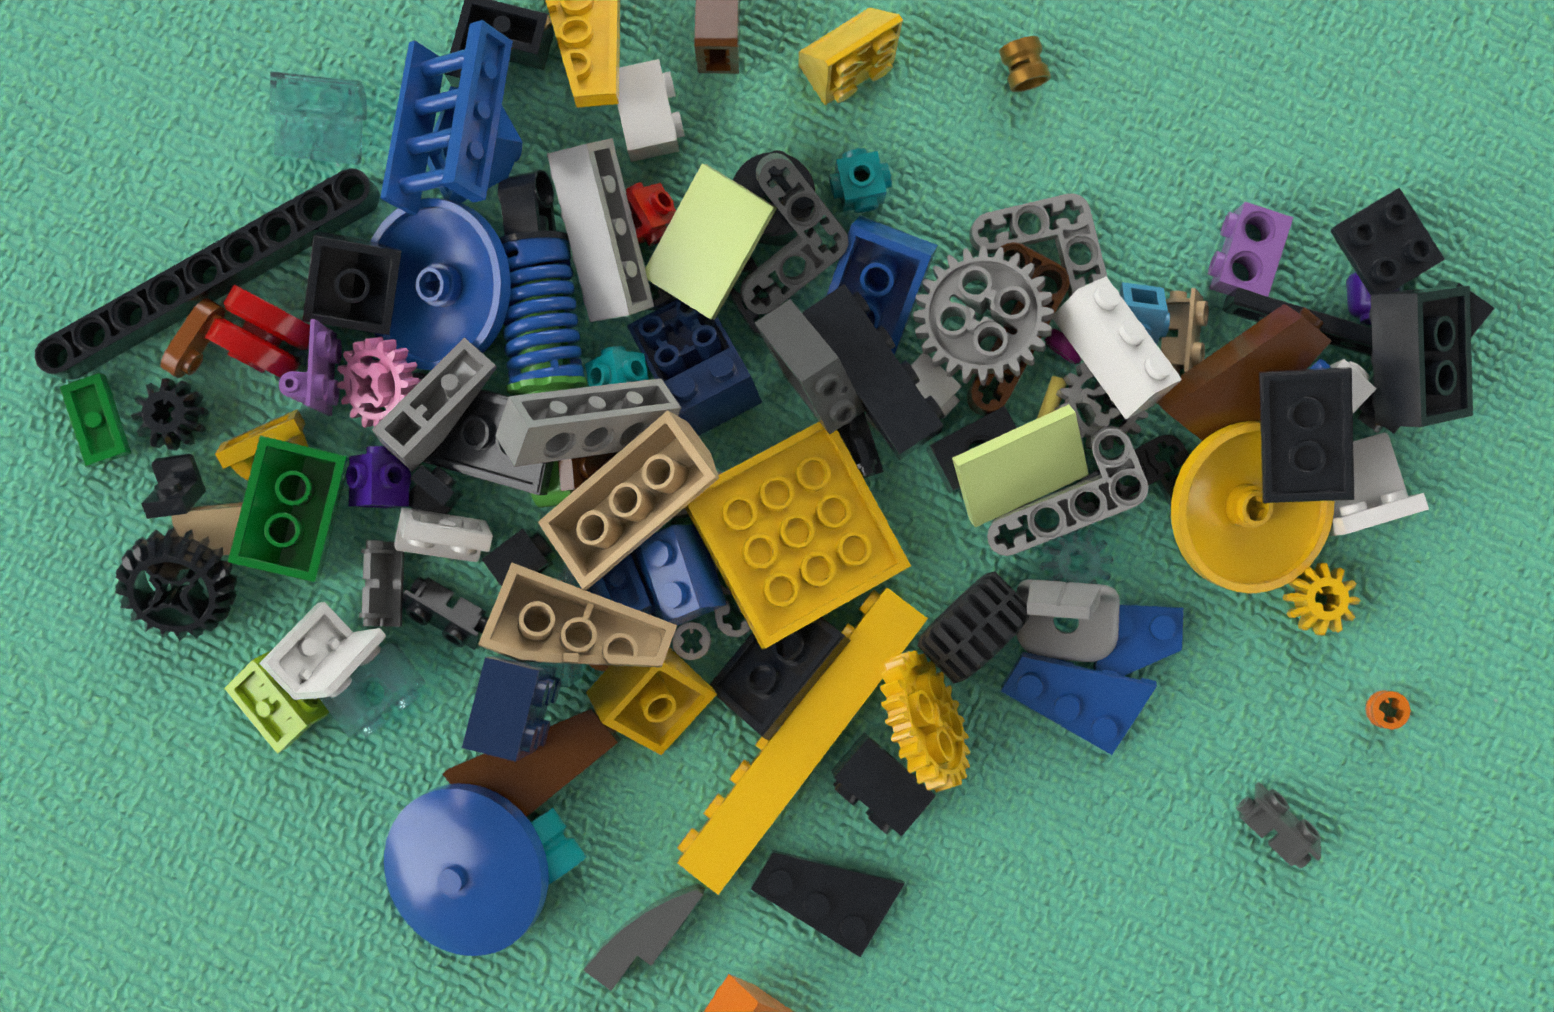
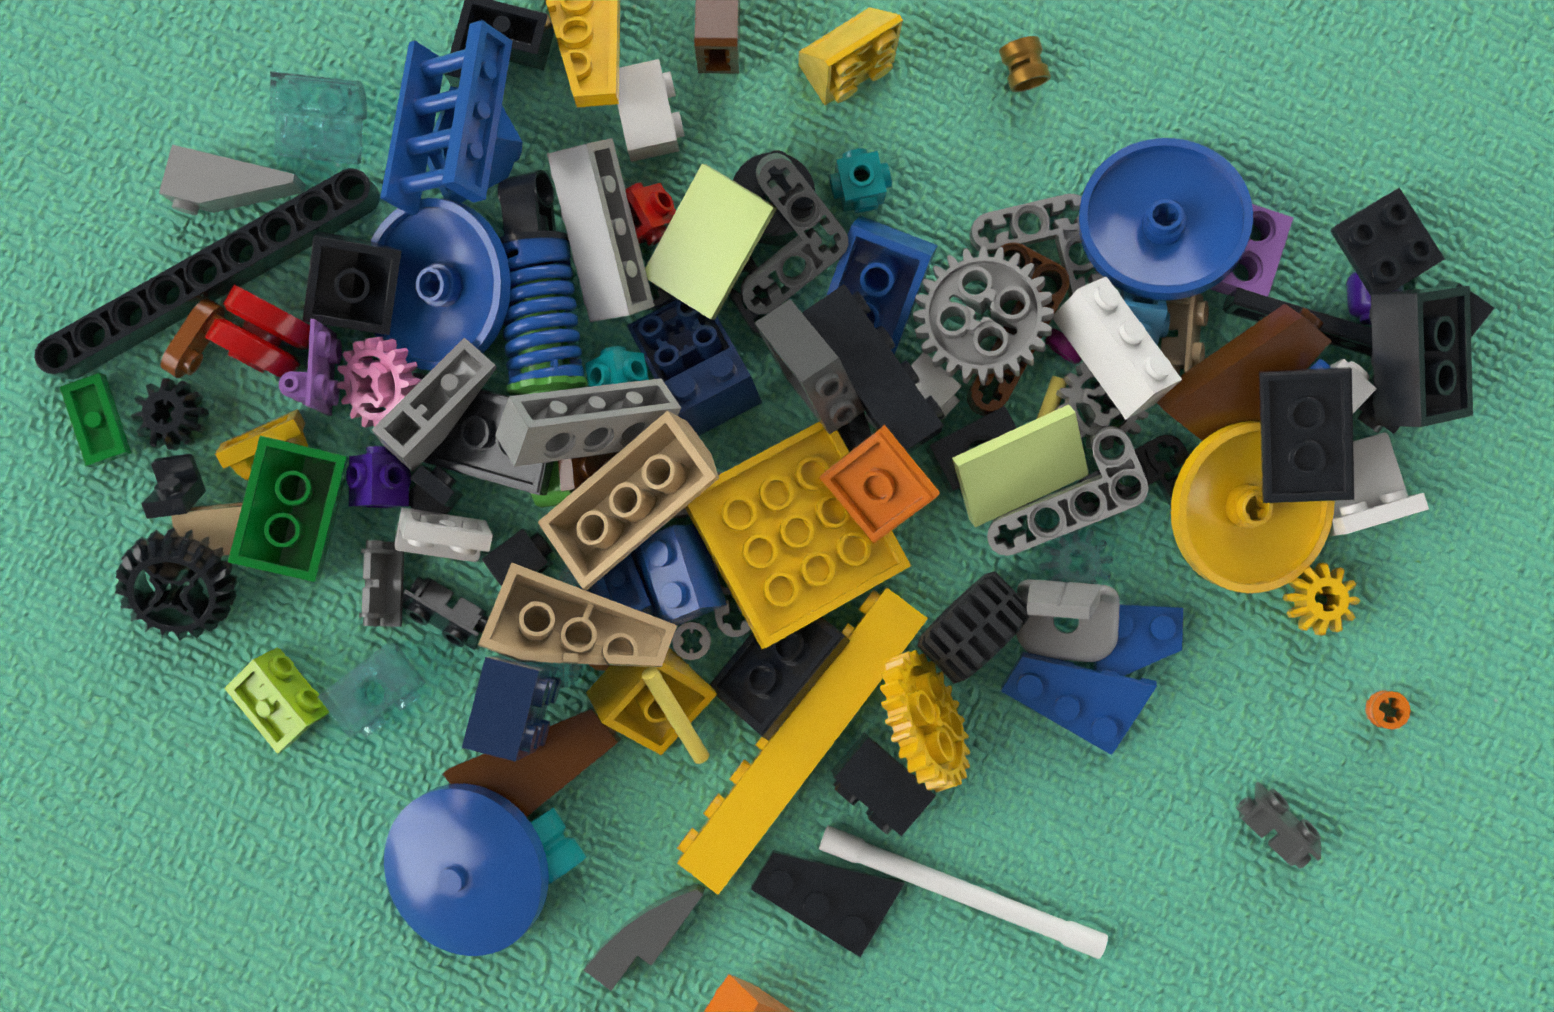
white bracket [259,602,386,700] -> none
none -> light grey slope [159,145,306,215]
none -> light yellow bar [642,667,709,764]
none -> orange tile [819,425,940,543]
none -> white piece [819,825,1108,959]
none -> blue dish [1078,138,1253,300]

